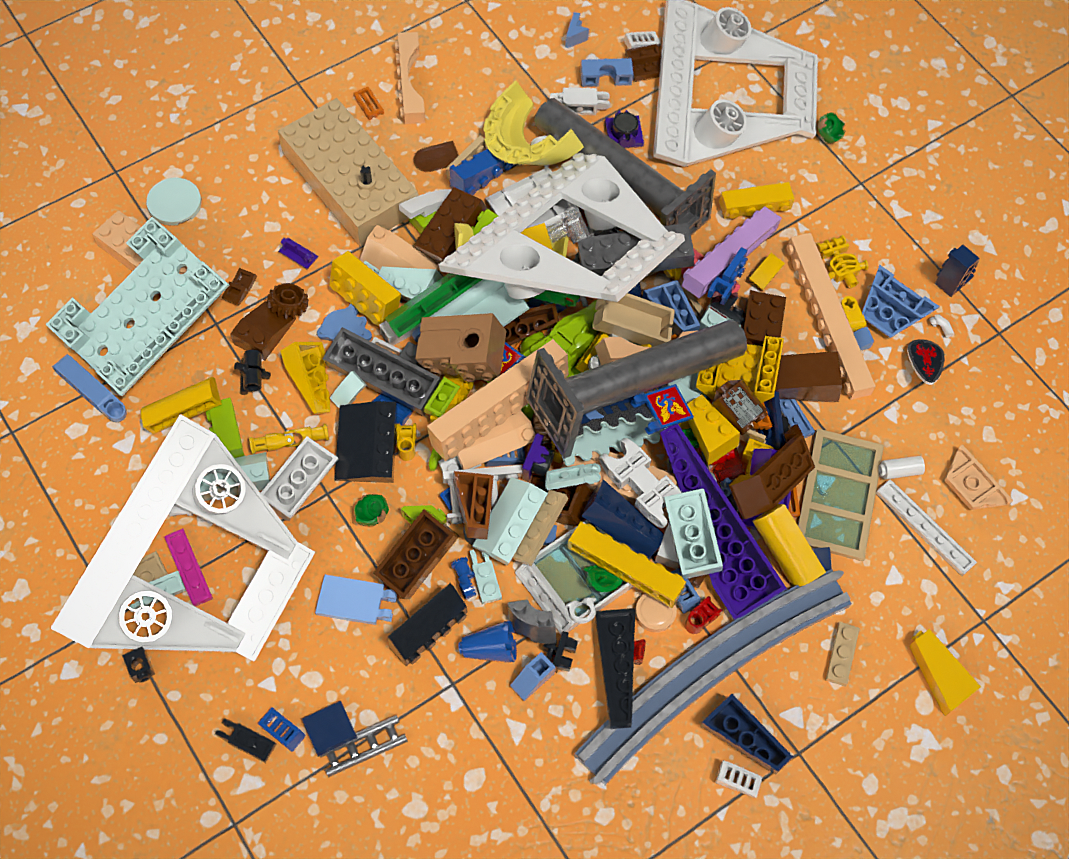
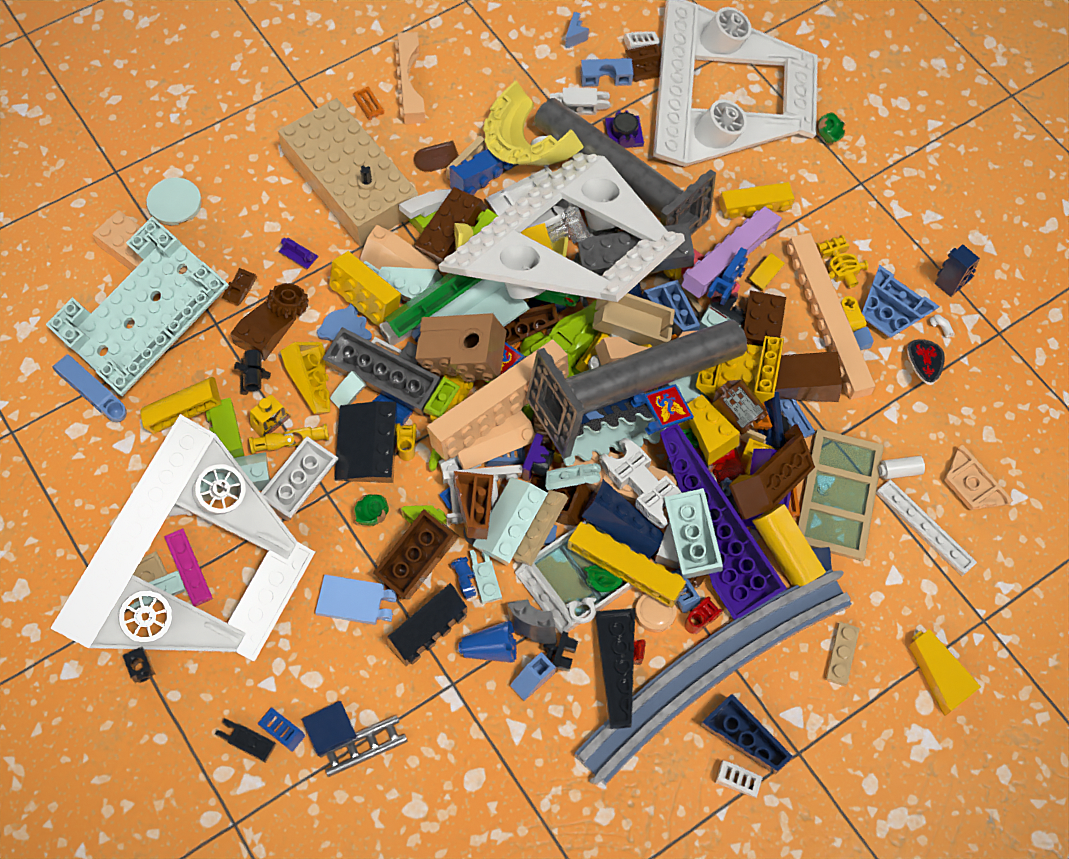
none -> yellow torso [250,395,291,437]

